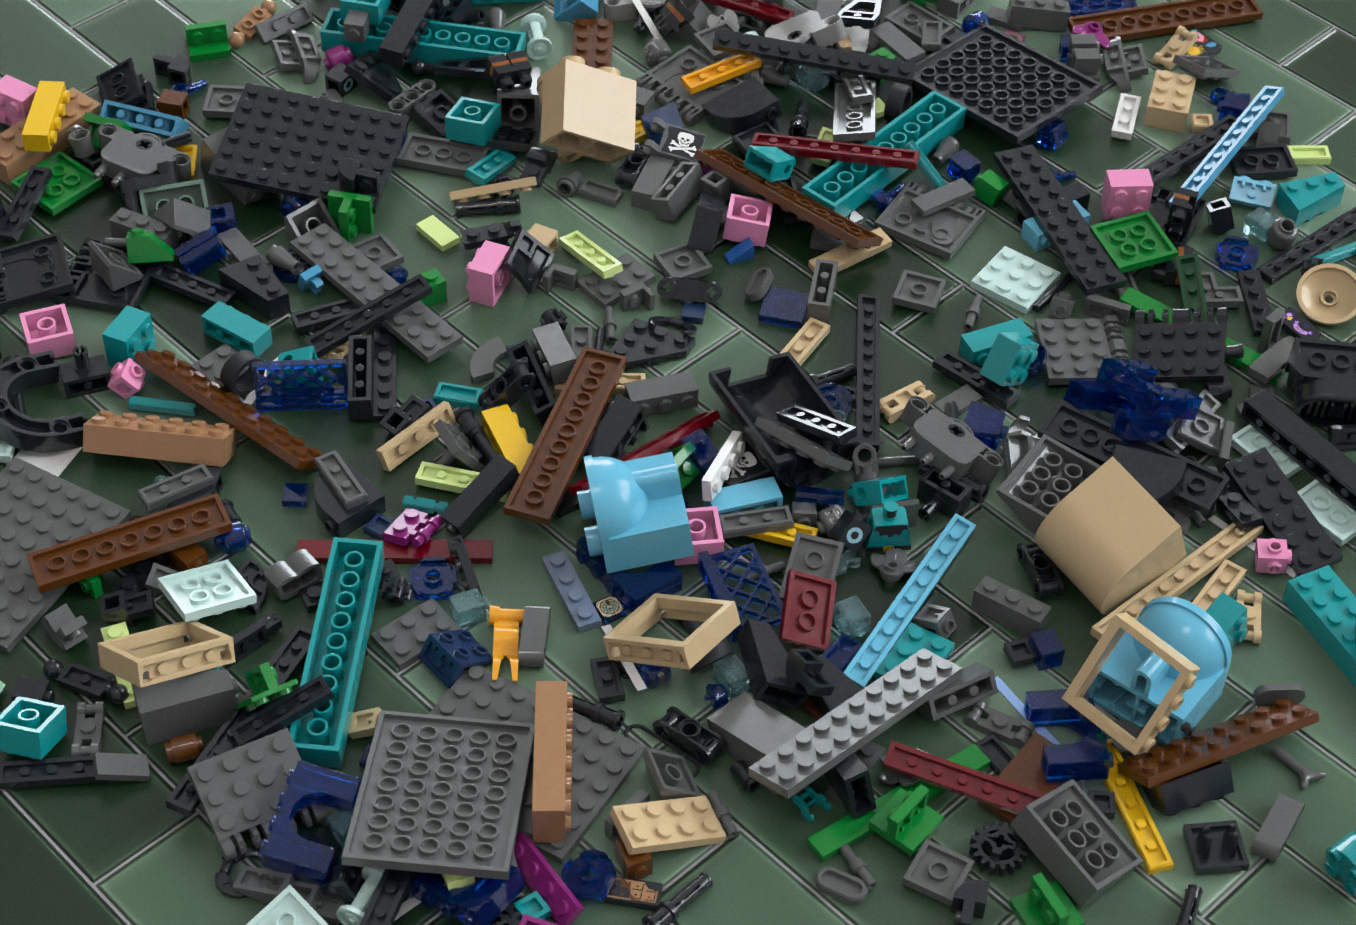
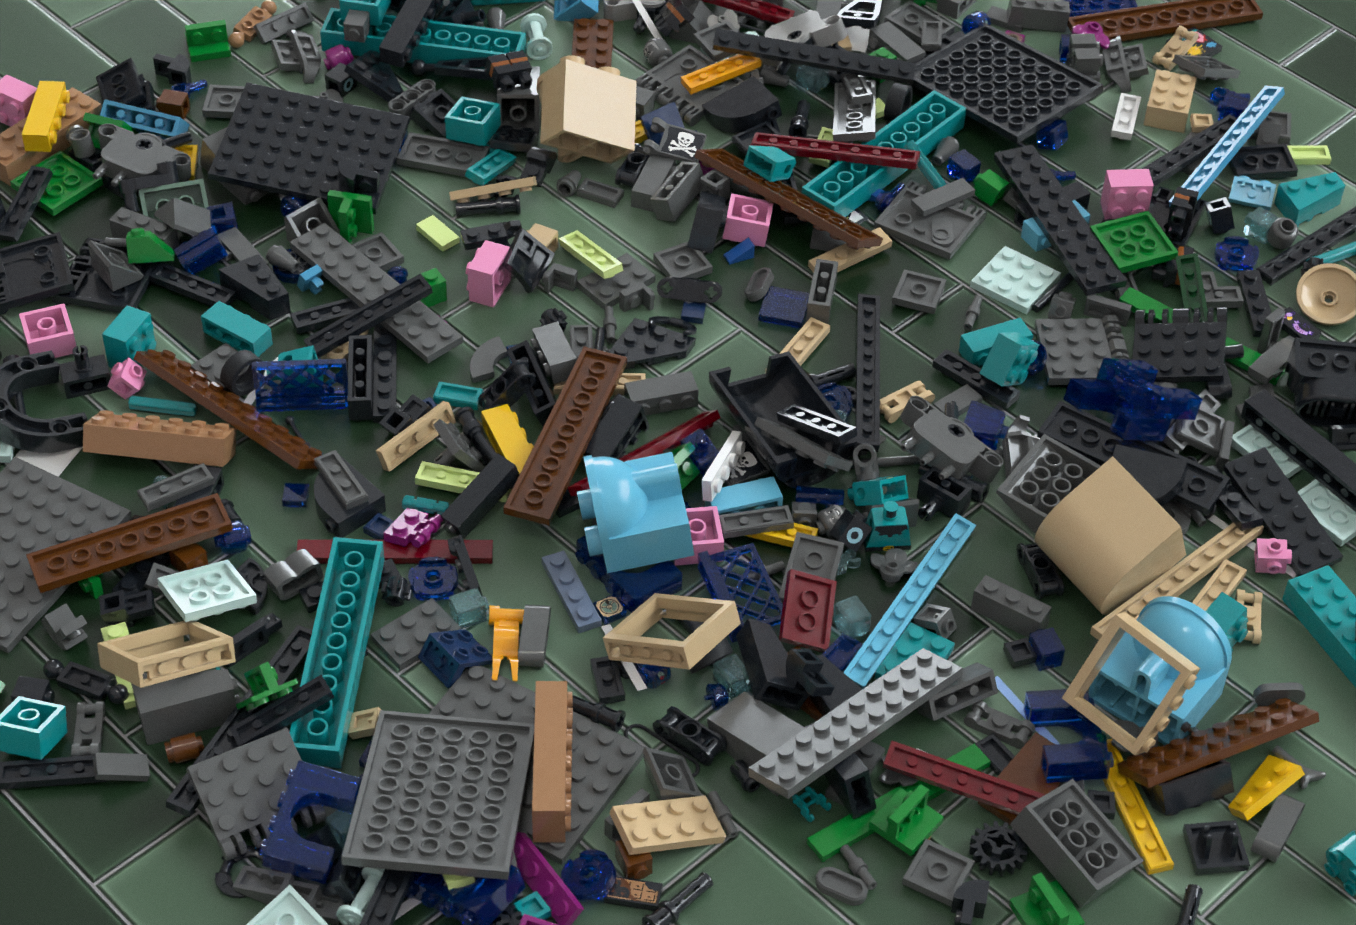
none -> black hinge [285,416,311,447]
none -> yellow wing [1228,755,1305,821]

